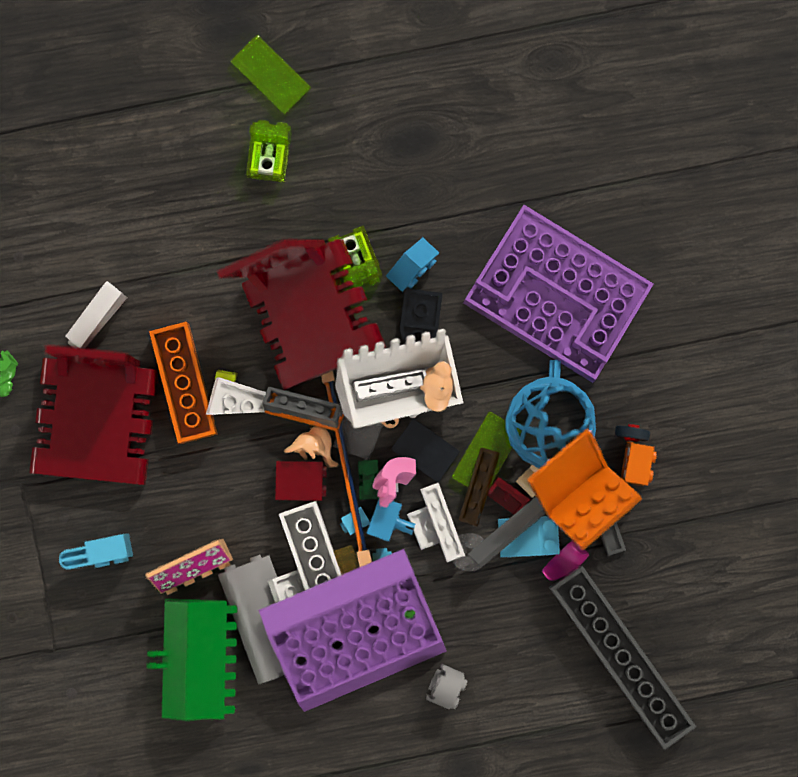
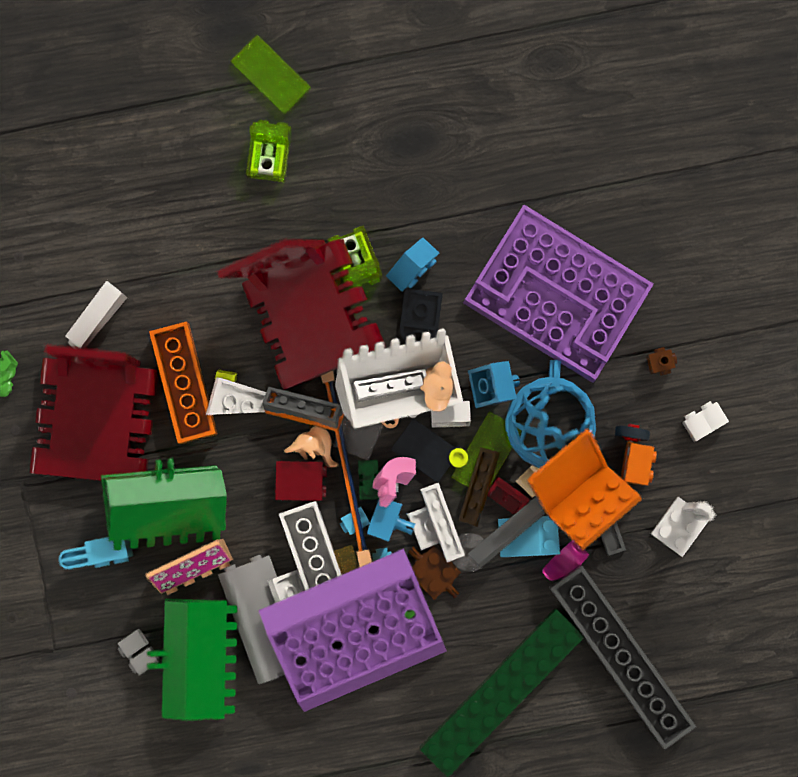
light grey brick [427,664,467,709] -> none
none -> green piece [101,459,227,550]
none -> light grey piece [117,629,161,675]
none -> reddish brown plate [408,545,461,600]
none -> dark green brick [420,608,584,777]
none -> white hinge [431,401,471,428]
none -> neon yellow tile [449,448,468,468]
none -> dark azure brick [468,361,520,408]
none -> reddish brown brick [646,347,677,376]
none -> white bracket [650,497,716,557]
none -> white brick [682,401,729,442]

